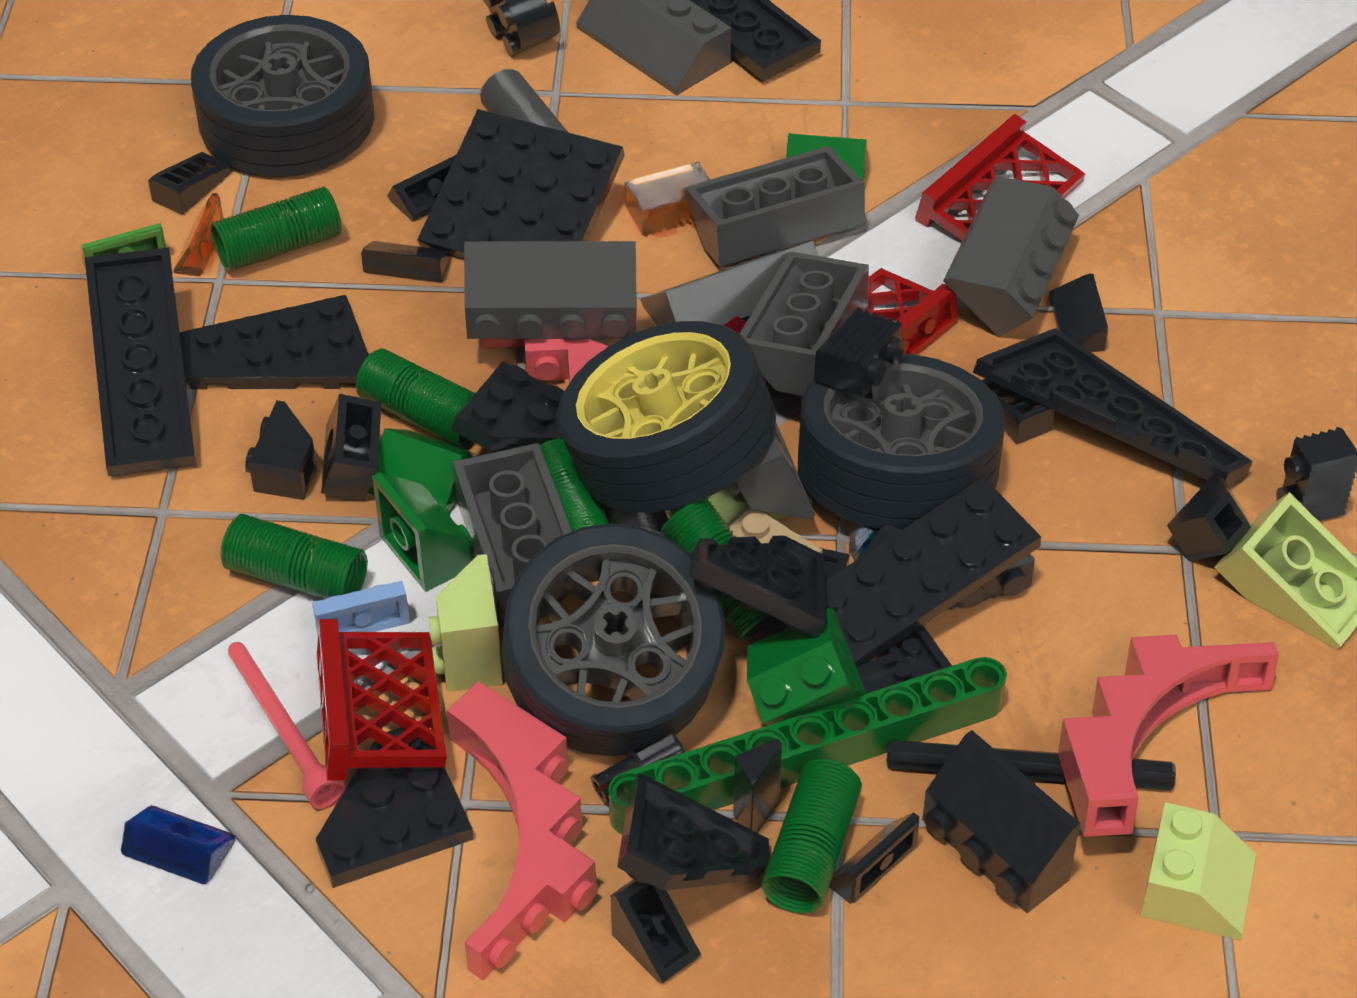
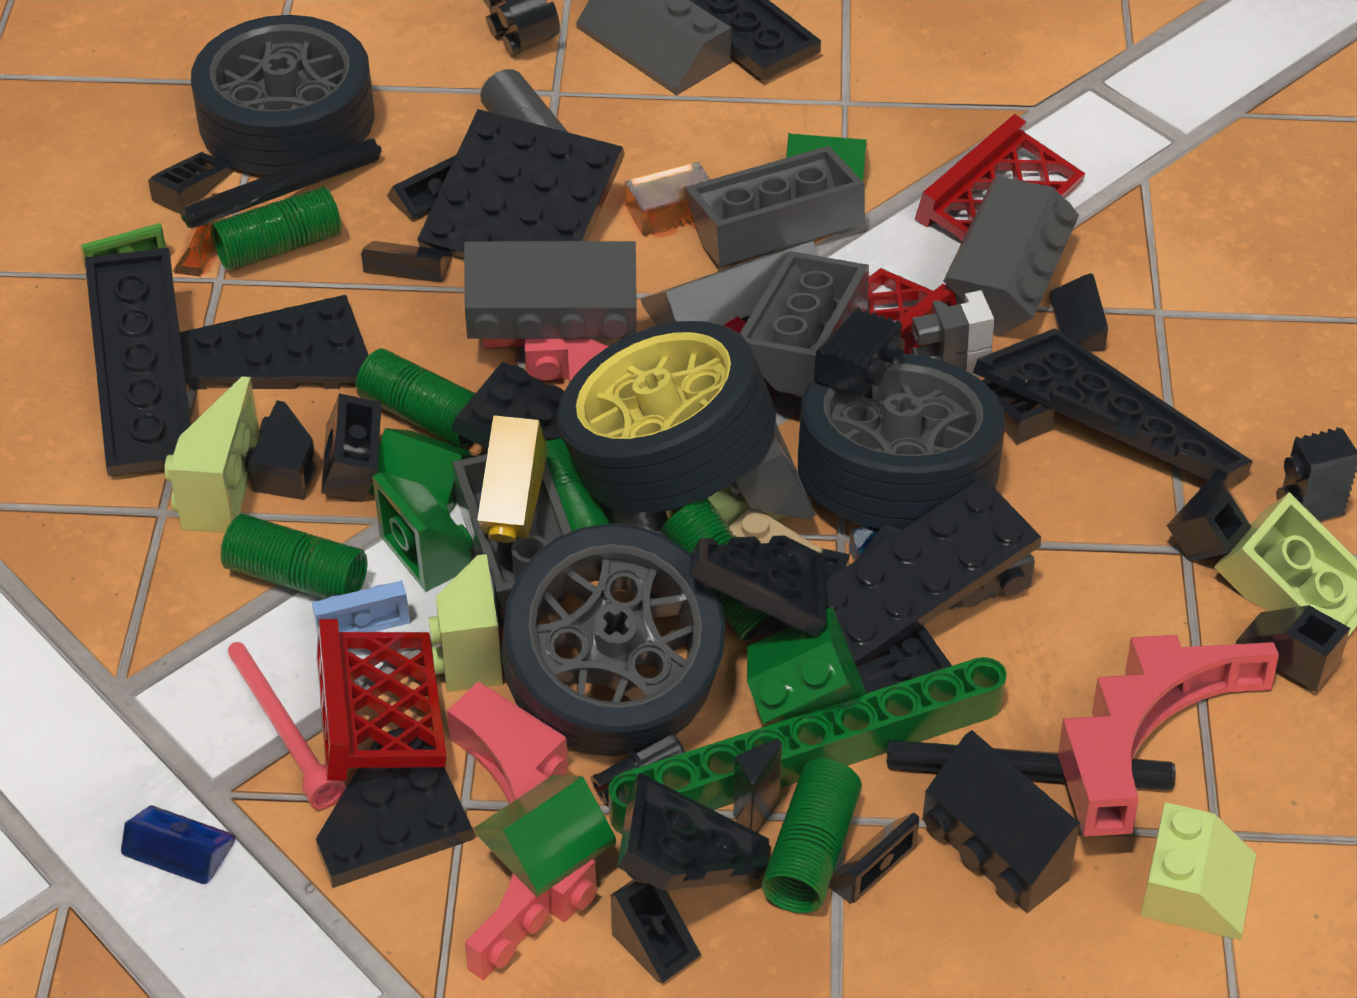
none -> yellowish green slope [165,377,260,533]
none -> black axle [181,139,382,229]
none -> green slope [474,775,616,897]
none -> slope [478,416,548,543]
none -> dark grey hips [911,290,994,378]
none -> black slope [1236,605,1351,692]

